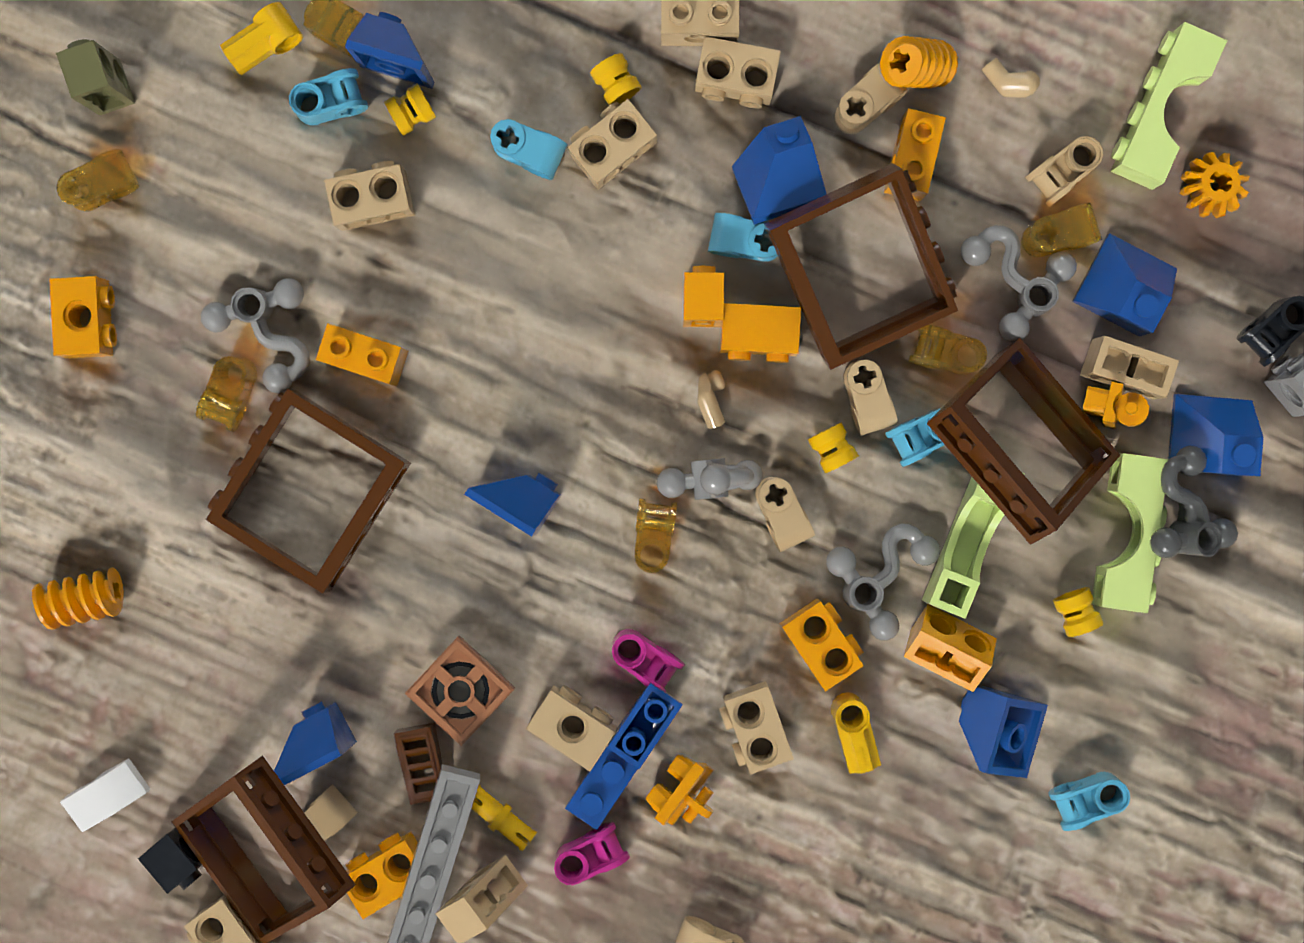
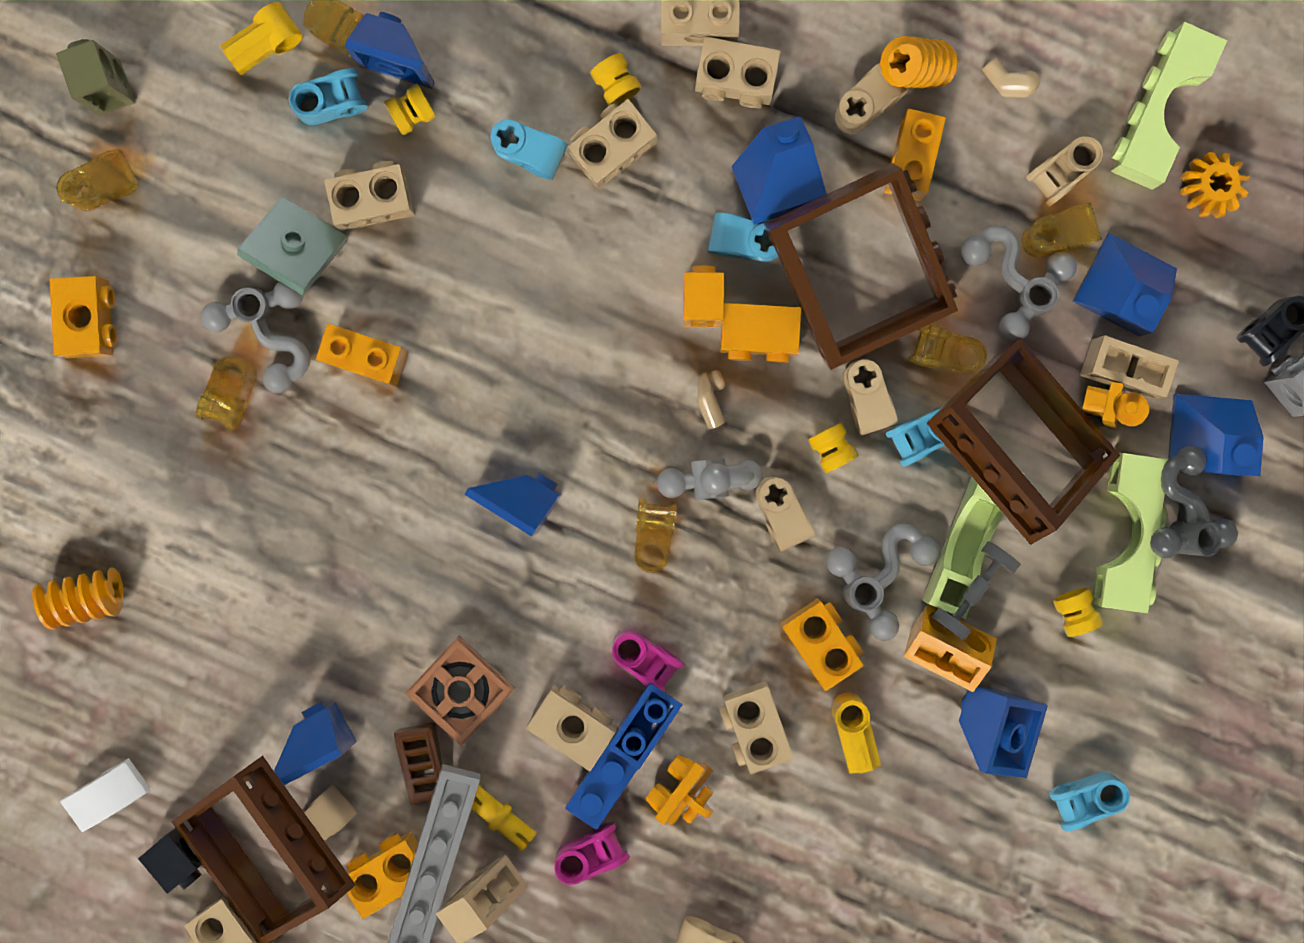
reddish brown window [205,389,411,594] -> none
none -> sand green plate [237,196,347,296]
none -> dark grey wheel [932,541,1021,641]

